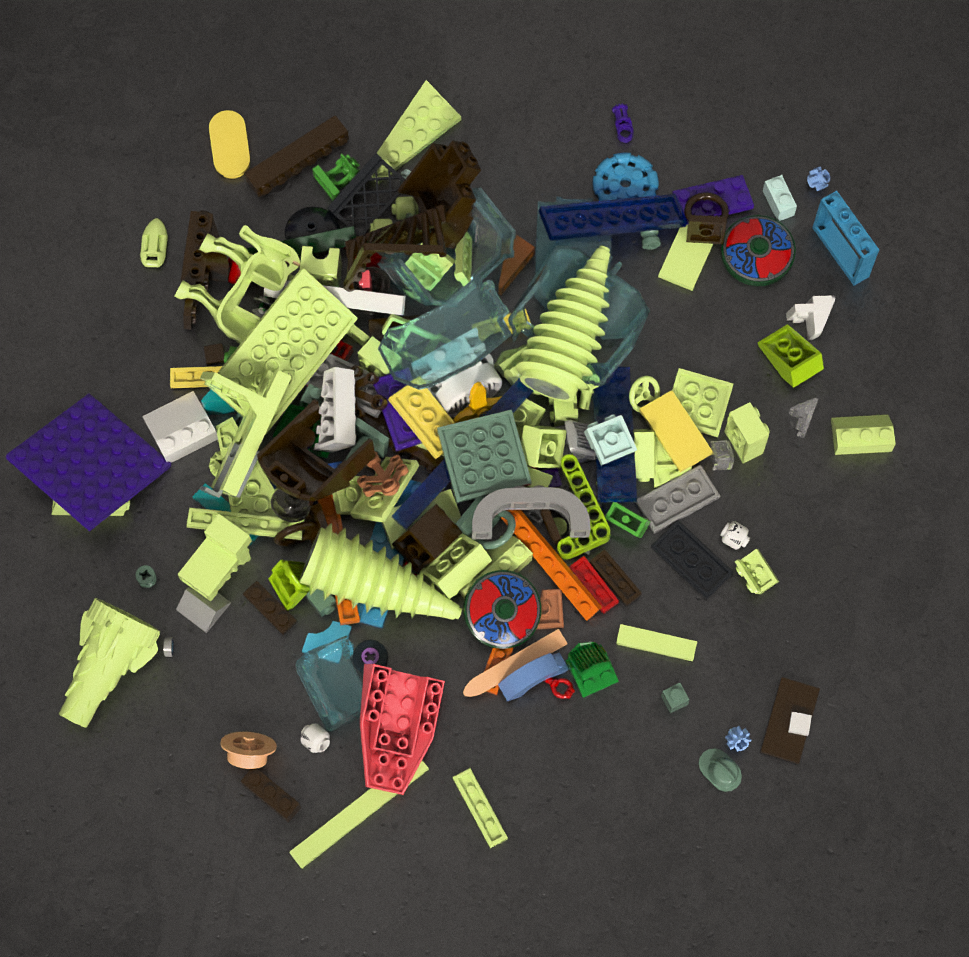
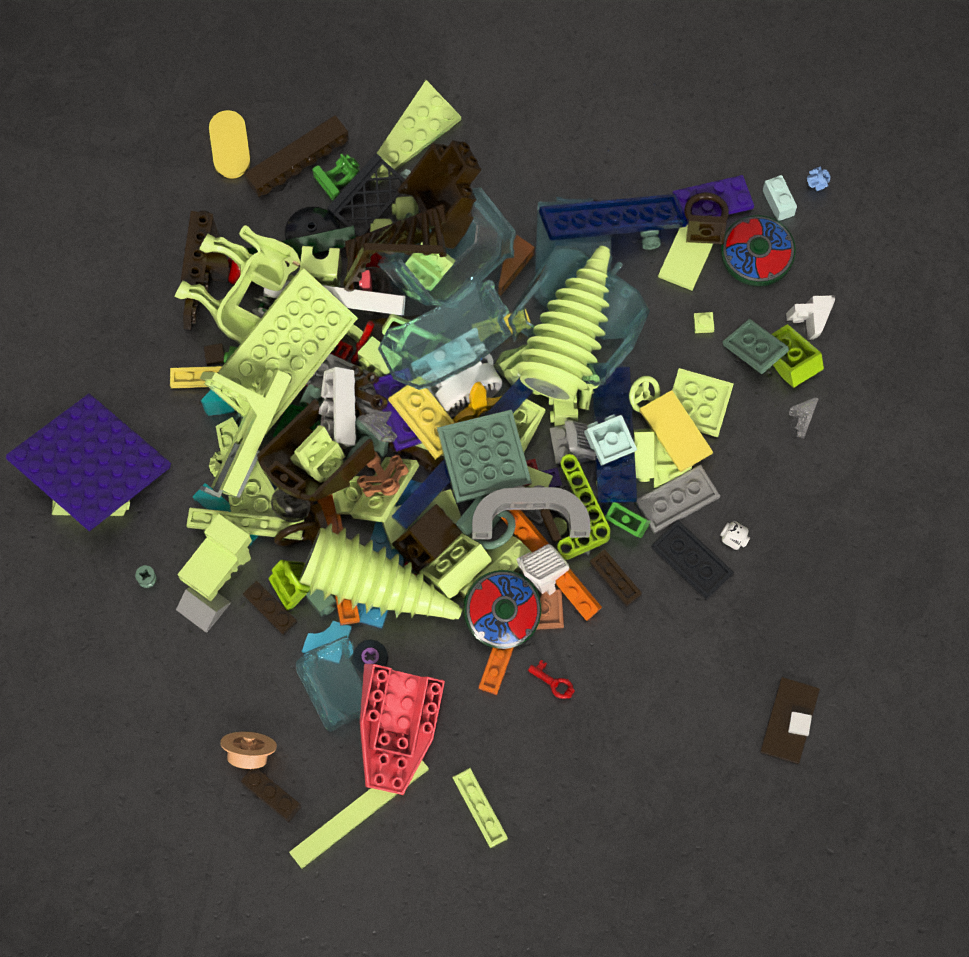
yellowish green cone [59,598,160,728] -> none
yellowish green piece [140,218,168,268] -> none
white slope [142,391,218,463] -> none
light grey tile [163,637,174,657] -> none
white head [300,723,330,753] -> none
yellowish green plate [454,231,472,288] -> none
light nougat piece [463,629,568,697] -> none
medium blue arch [498,653,569,701] -> none
yellowish green brick [521,425,567,468] -> none
green piece [565,642,619,698] -> none
red plate [569,556,619,614] -> none
dark azure plate [592,152,659,214] -> none
dark purple connector [612,103,633,143] -> none
yellowish green tile [616,624,697,662] -> none
sand green brick [661,683,689,713] -> none
sand green piece [698,748,742,792] -> none
clear slope [710,441,734,470] -> none
yellowish green brick [725,402,770,463] -> none
light blue gear [725,726,751,752] -> none
yellowish green bracket [735,549,779,594] -> none
dark azure window [812,190,879,286] -> none
yellowish green slope [831,415,895,455] -> none
none -> yellowish green piece [290,425,345,483]
none -> red piece [351,320,374,365]
none -> clear slope [358,411,398,442]
none -> white piece [517,544,569,595]
none -> yellowish green plate [693,312,714,333]
none -> sand green tile [722,318,789,374]

